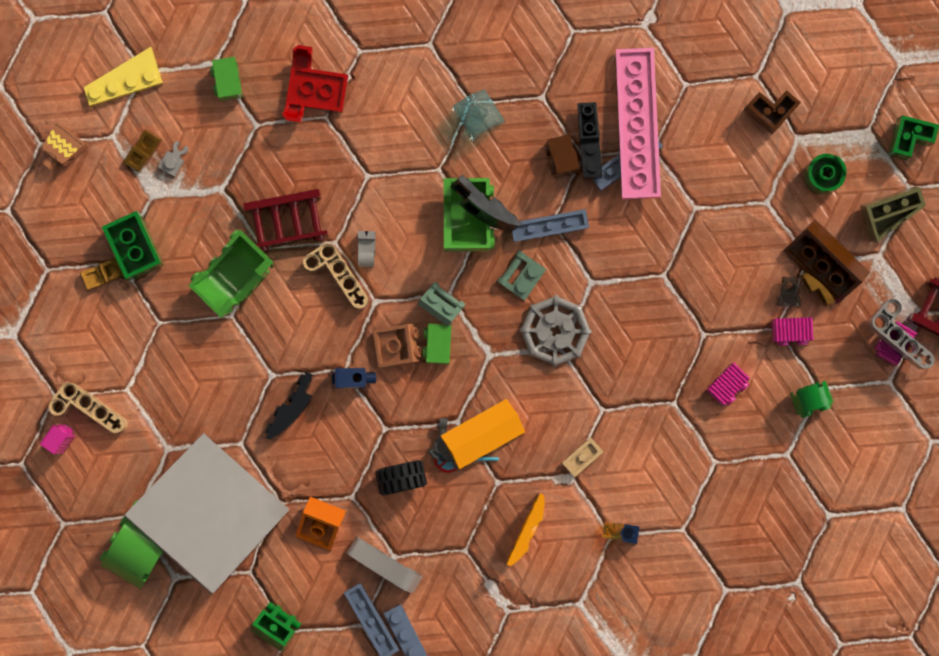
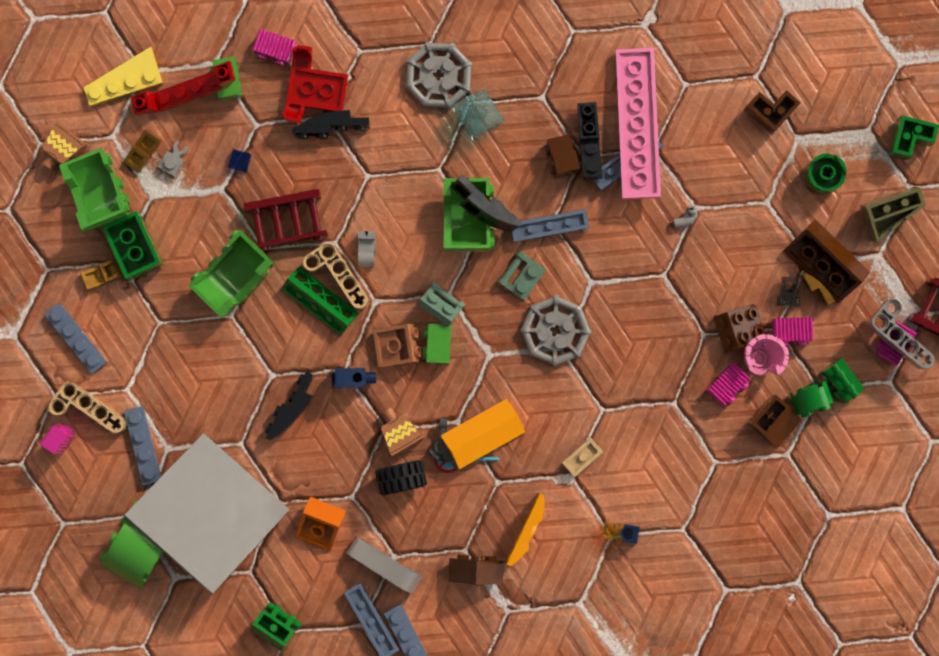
none -> sand blue plate [44,303,108,374]
none -> bright green cylinder [59,148,130,233]
none -> sand blue plate [124,406,162,485]
none -> red slope [130,61,236,115]
none -> clear blue tile [228,149,252,173]
none -> dark pink brick [252,29,297,66]
none -> green fence [281,266,359,336]
none -> black slope [292,110,370,139]
none -> nougat torso [381,408,424,456]
none -> light grey plate [404,41,473,109]
none -> reddish brown brick [448,554,504,585]
none -> light grey arm [673,206,698,228]
none -> reddish brown bracket [713,304,766,353]
none -> bright pink hair [744,334,789,375]
none -> reddish brown slope [748,394,802,449]
none -> green brick [820,358,865,403]

